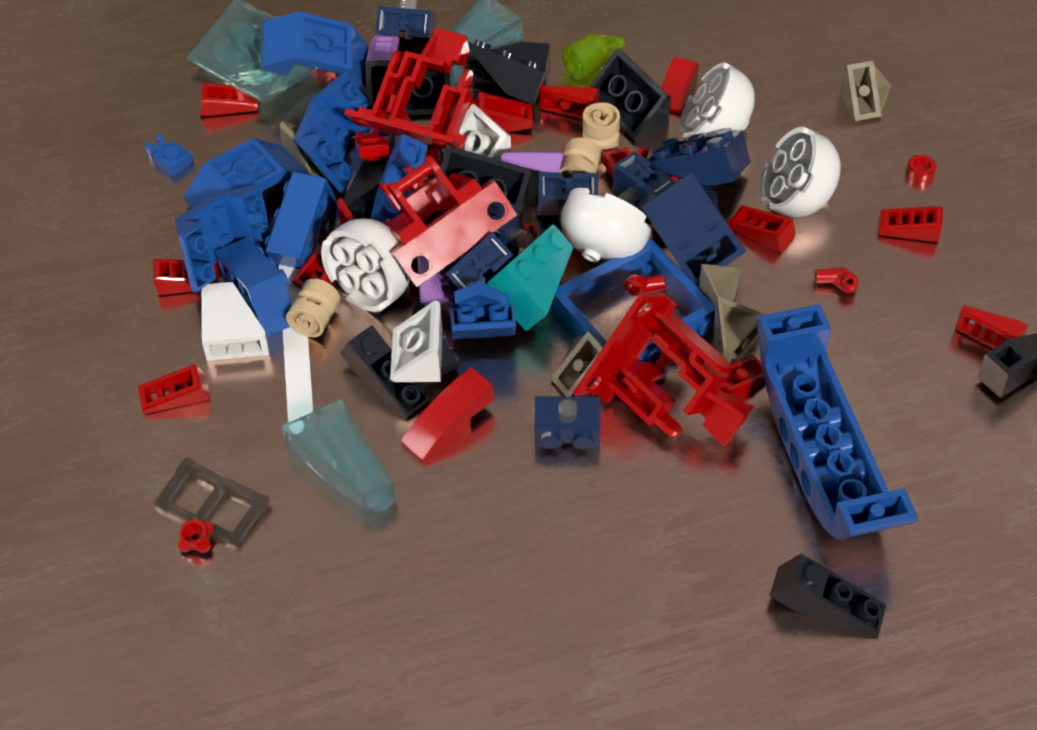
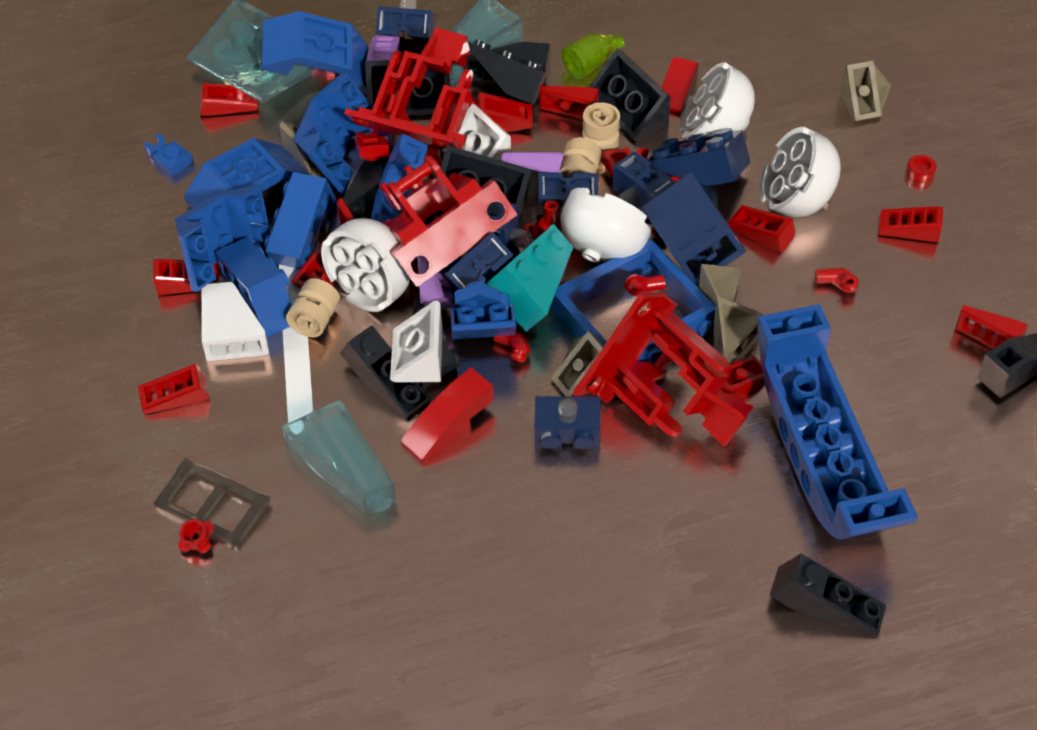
none -> red arm [494,332,531,363]
none -> red arm [535,200,560,237]

